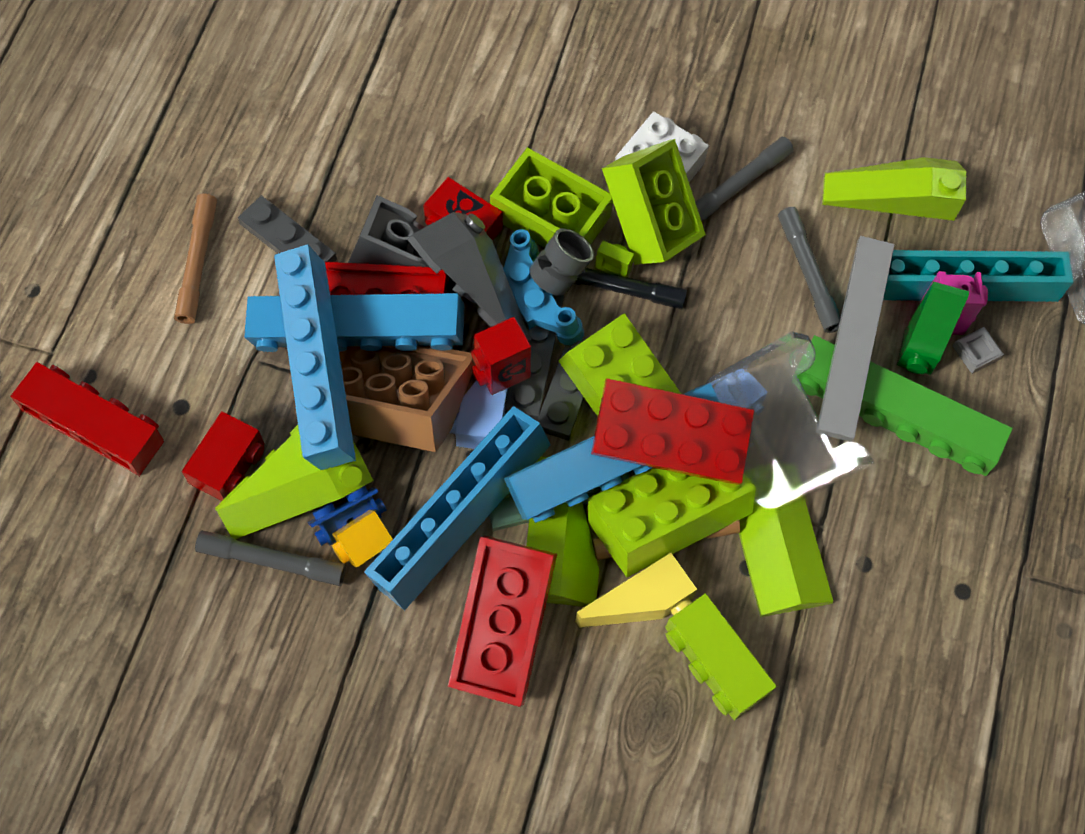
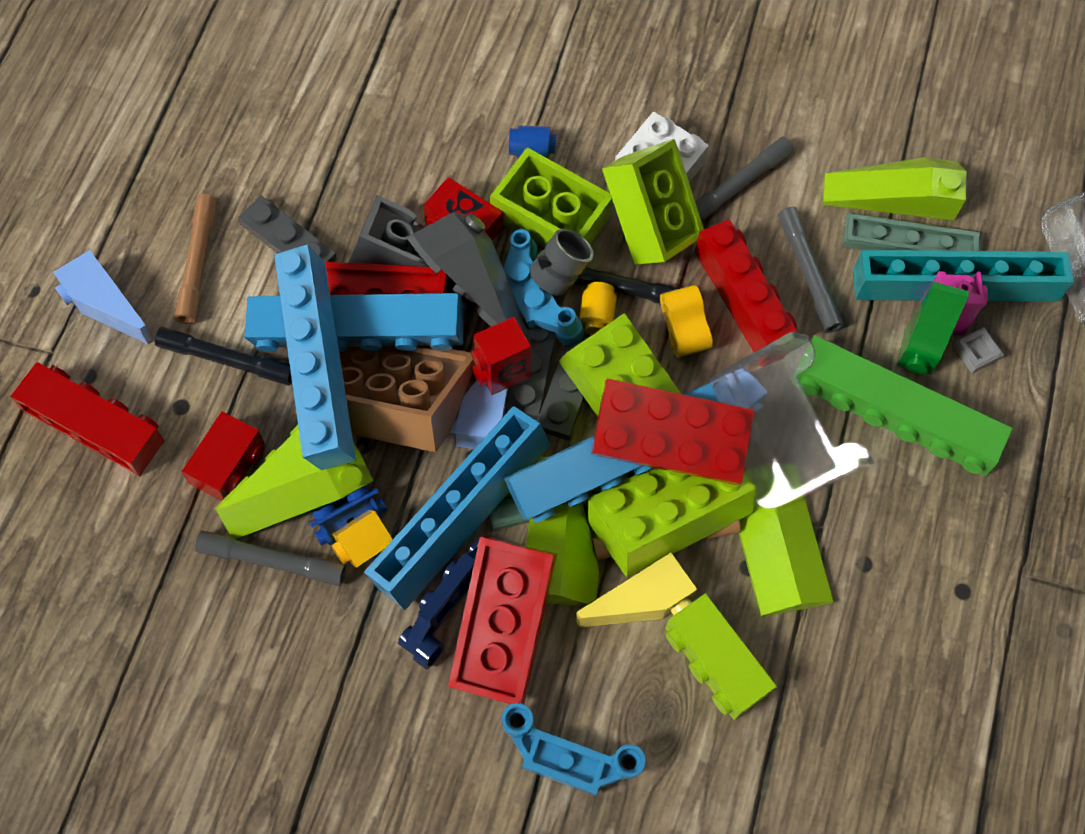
lime plate [595,240,634,277] -> none
light grey tile [816,236,895,442] -> none
none -> light blue slope [53,250,154,344]
none -> black piece [155,327,292,386]
none -> dark blue plate [398,538,480,669]
none -> dark azure plate [502,703,646,796]
none -> blue brick [509,125,557,159]
none -> yellow brick [579,282,617,335]
none -> yellow axle [660,285,713,358]
none -> red brick [694,219,797,362]
none -> sand green tile [842,212,981,251]

